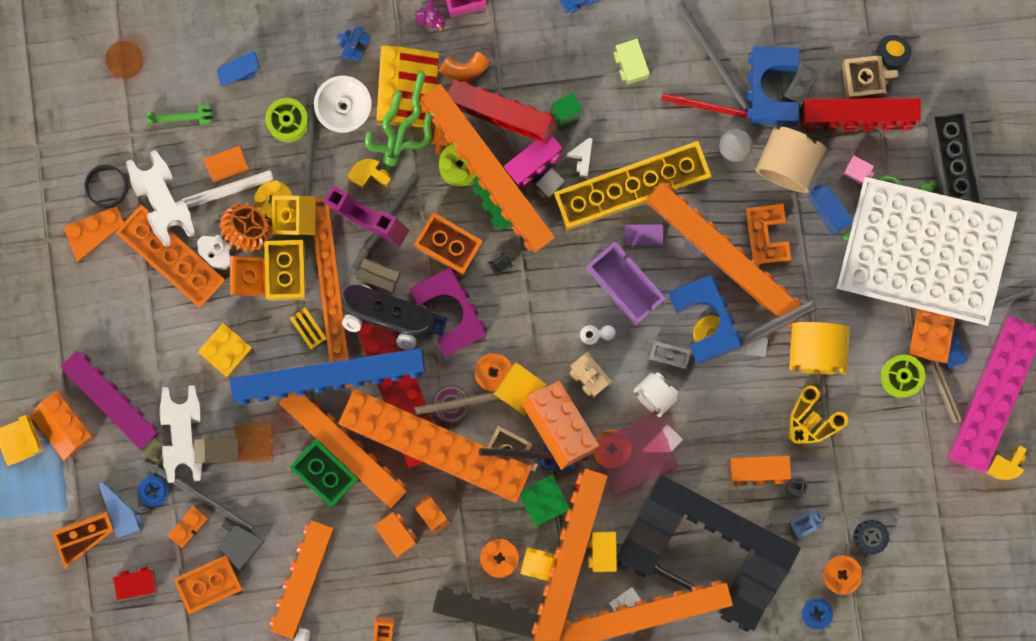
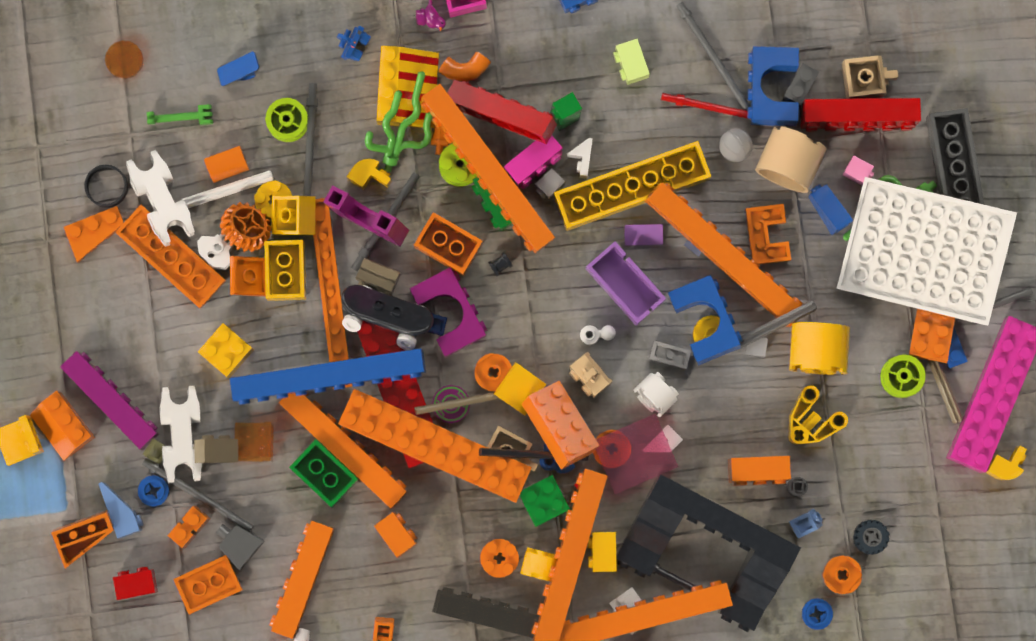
yellow tile [290,307,327,350] -> none
white dish [314,76,371,133] -> none
orange torso [414,494,451,535] -> none
black wheel [877,35,912,68] -> none

